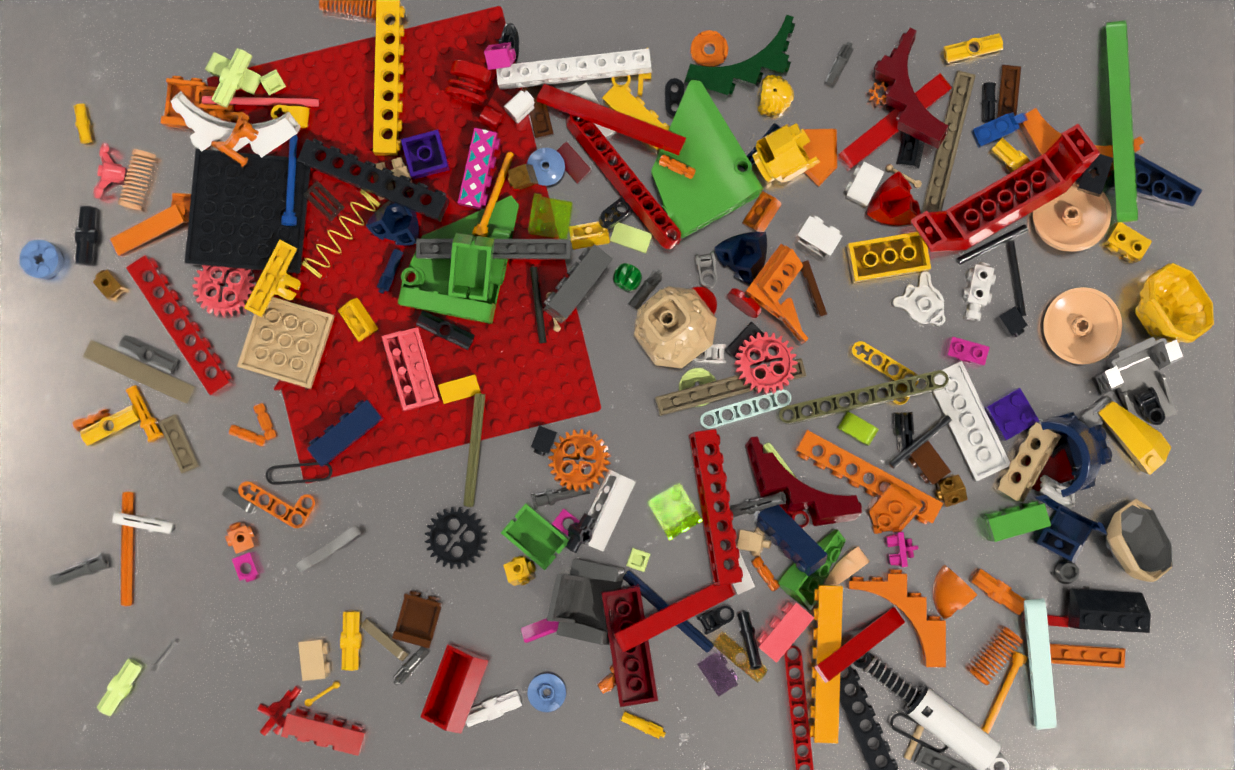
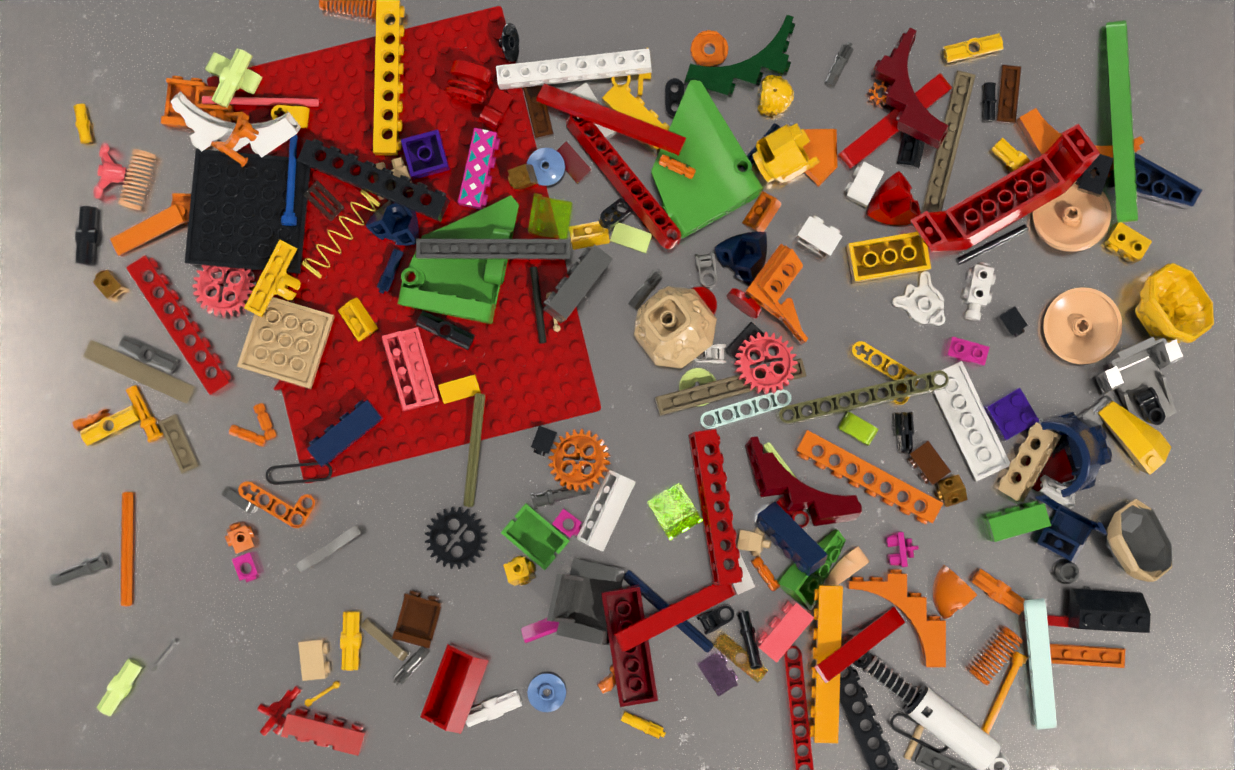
medium blue brick [19,240,63,280] -> none
white pin [112,511,172,534] -> none
yellowish green tile [259,69,286,95] -> none
bright green piece [448,233,495,301] -> none
light orange piece [472,152,514,237] -> none
dark pink brick [484,42,516,70] -> none
white brick [504,90,535,124] -> none
black axle [565,513,595,553] -> none
green piece [613,263,642,291] -> none
yellowish green tile [626,548,651,572] -> none
dark grey pin [730,492,786,517] -> none
reddish brown tile [801,260,827,318] -> none
orange tile [869,484,923,534] -> none
tan hinge [886,164,922,188] -> none
black bar [889,415,952,469] -> none
blue hinge [973,112,1028,147] -> none
black bar [1007,240,1026,316] -> none

